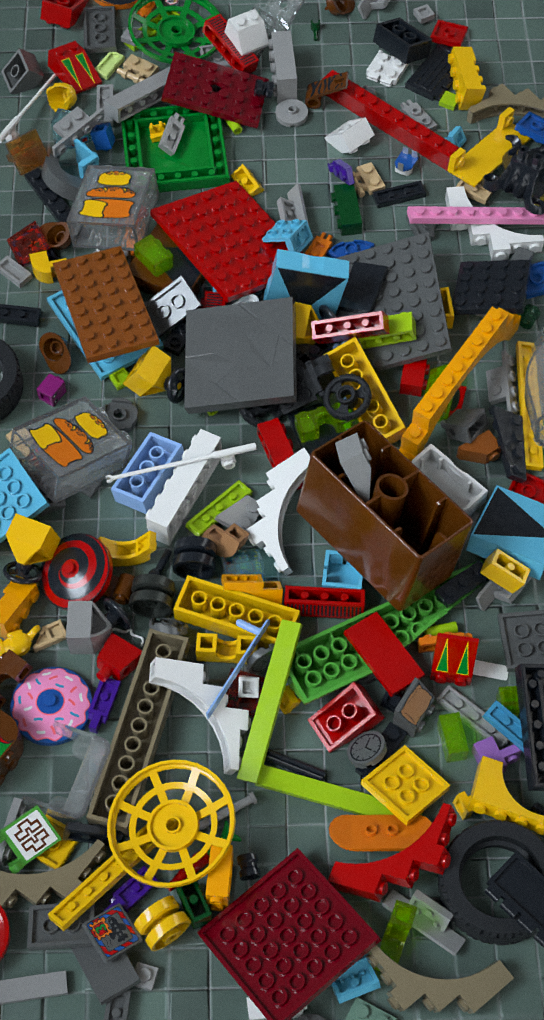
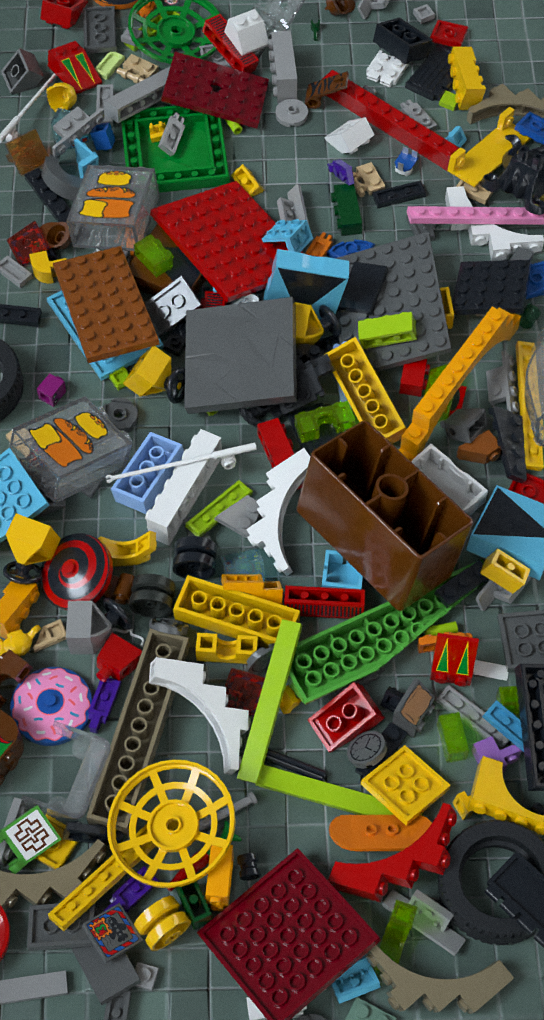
reddish brown piece [39,332,71,374] -> none
black bar [148,549,172,576] -> none
medium nougat brick [202,523,250,558] -> none
light blue piece [206,619,270,719] -> none
white slope [238,675,259,698] -> none
black wheel [254,79,274,98] -> none
brick [311,311,390,344] -> none
black wheel [323,374,372,421] -> none
light grey slope [335,433,372,503] -> none
red tile [343,611,425,697] -> none

